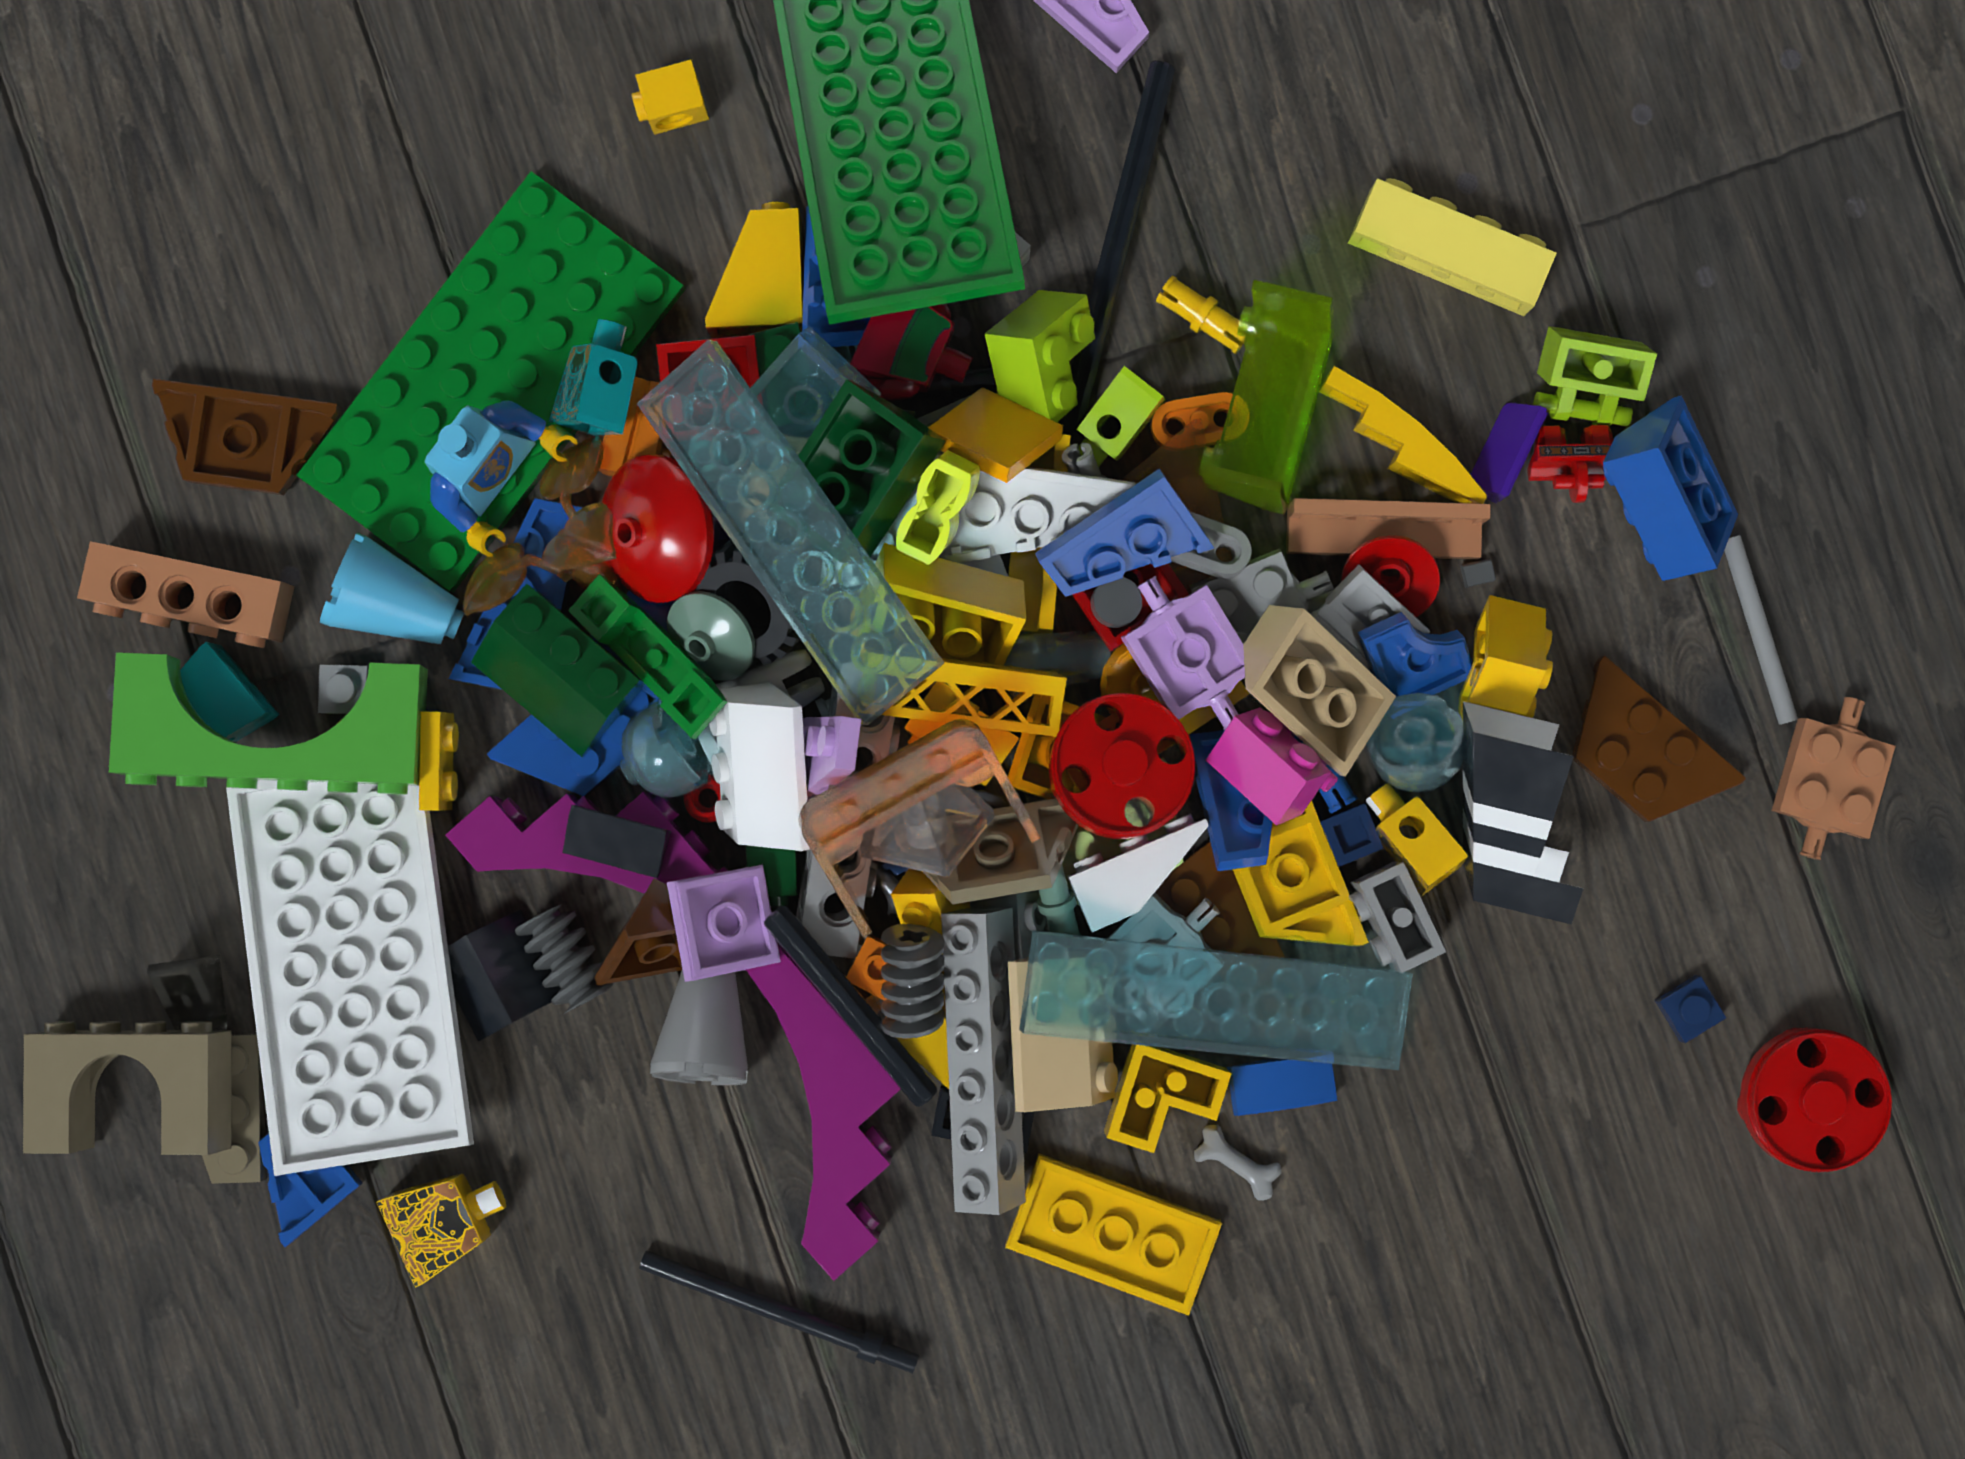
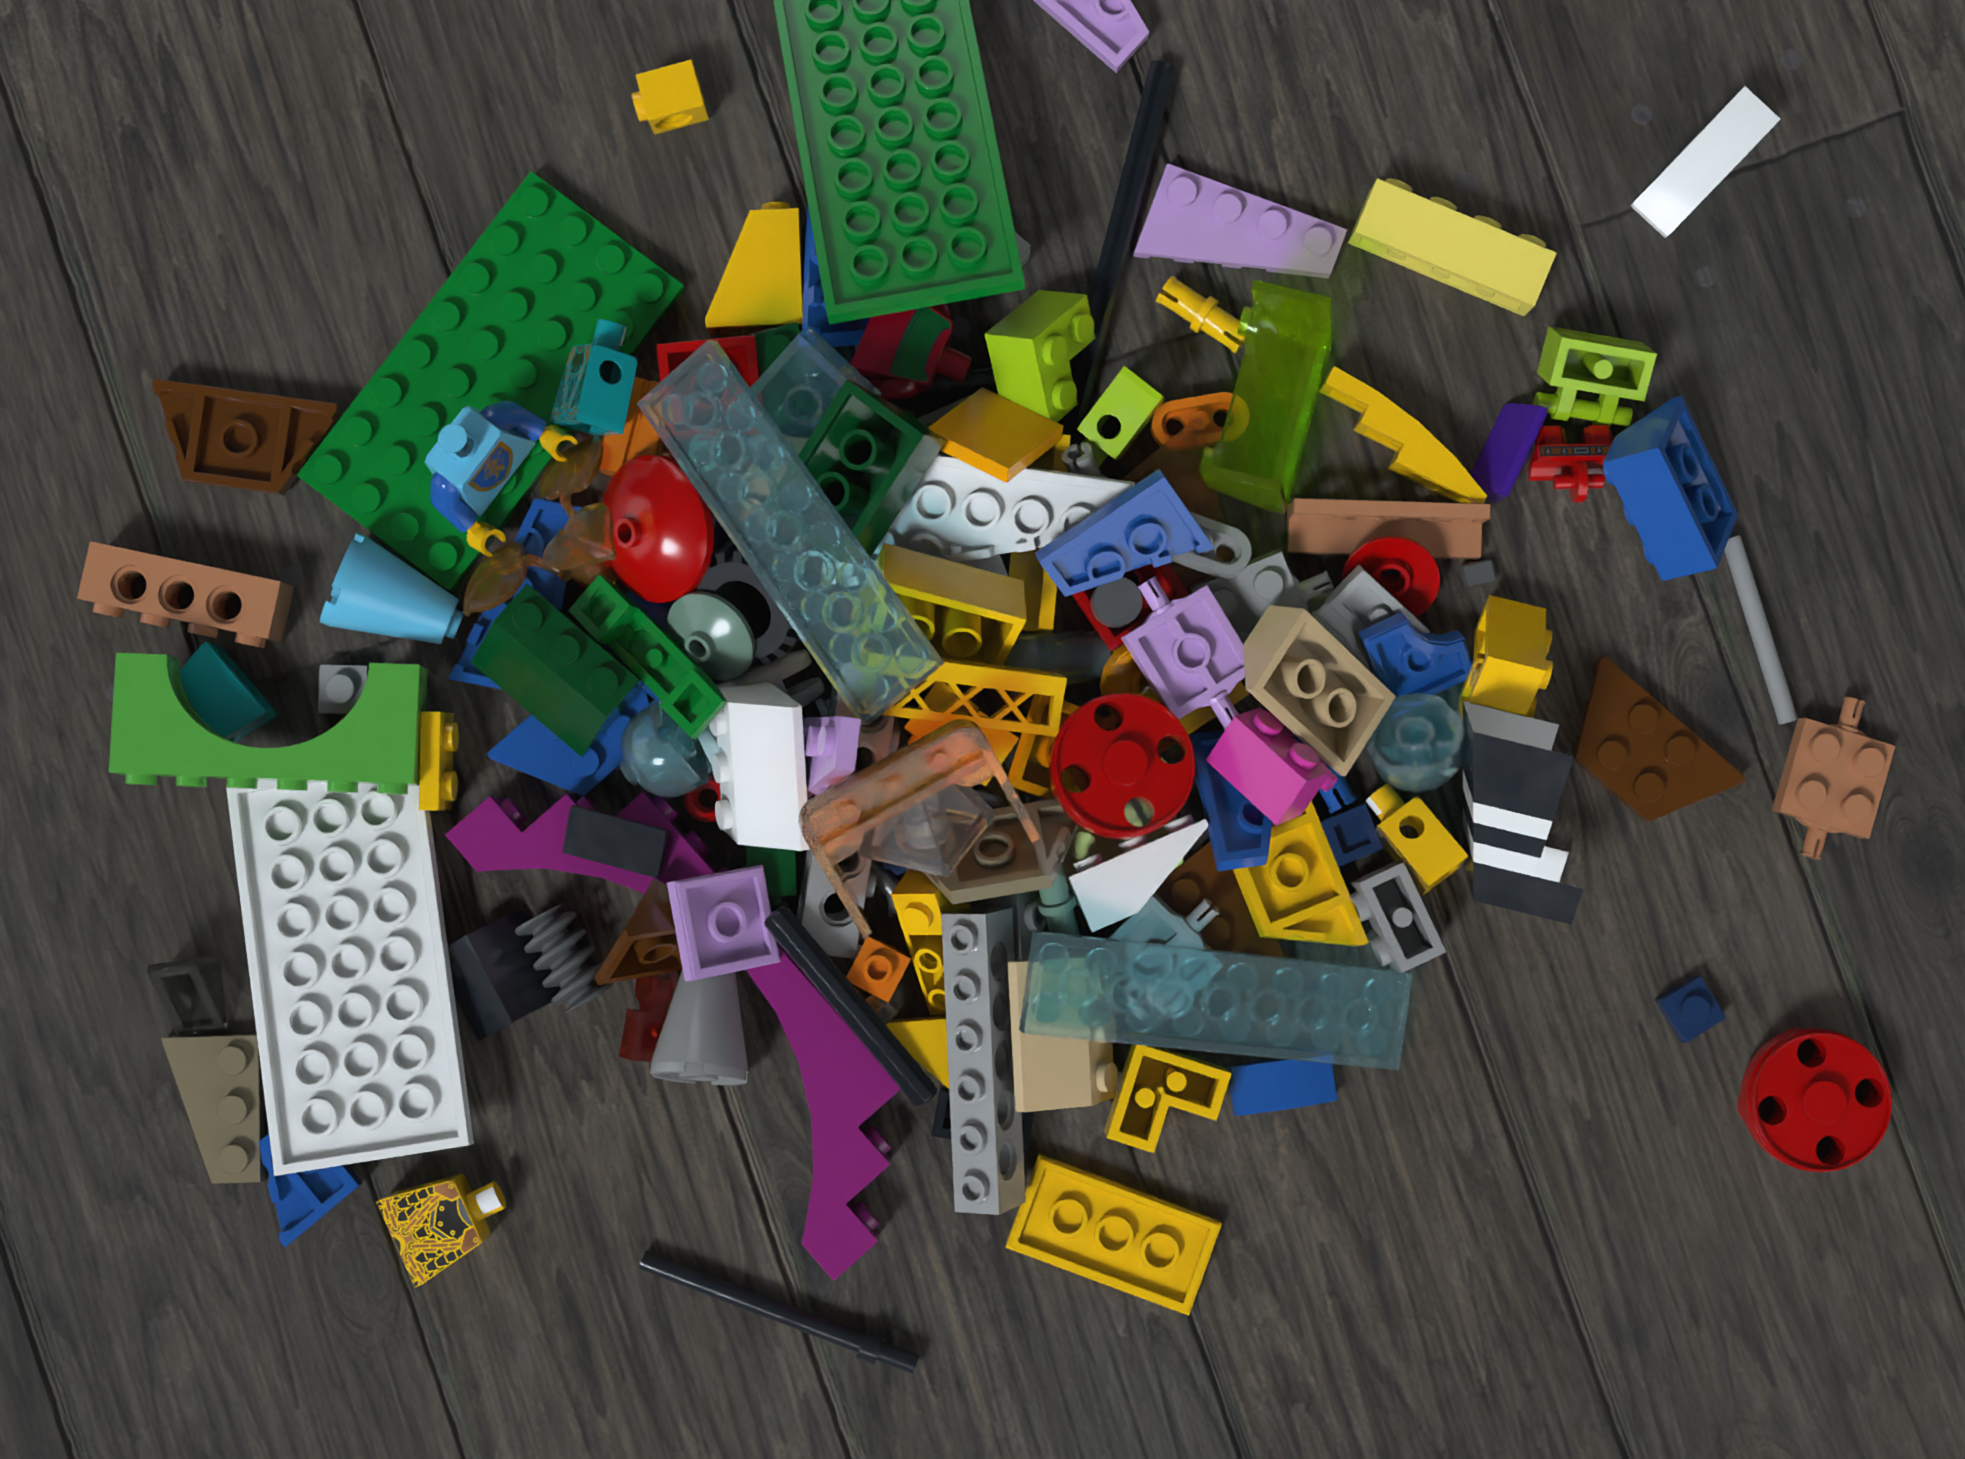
dark tan arch [23,1021,231,1155] -> none
dark grey piece [881,924,945,1038] -> none
neon yellow brick [896,450,980,565] -> none
light grey piece [1194,1124,1281,1200] -> none
none -> clear red plate [619,976,673,1062]
none -> lavender wing [1133,163,1347,278]
none -> white slope [1631,86,1780,238]

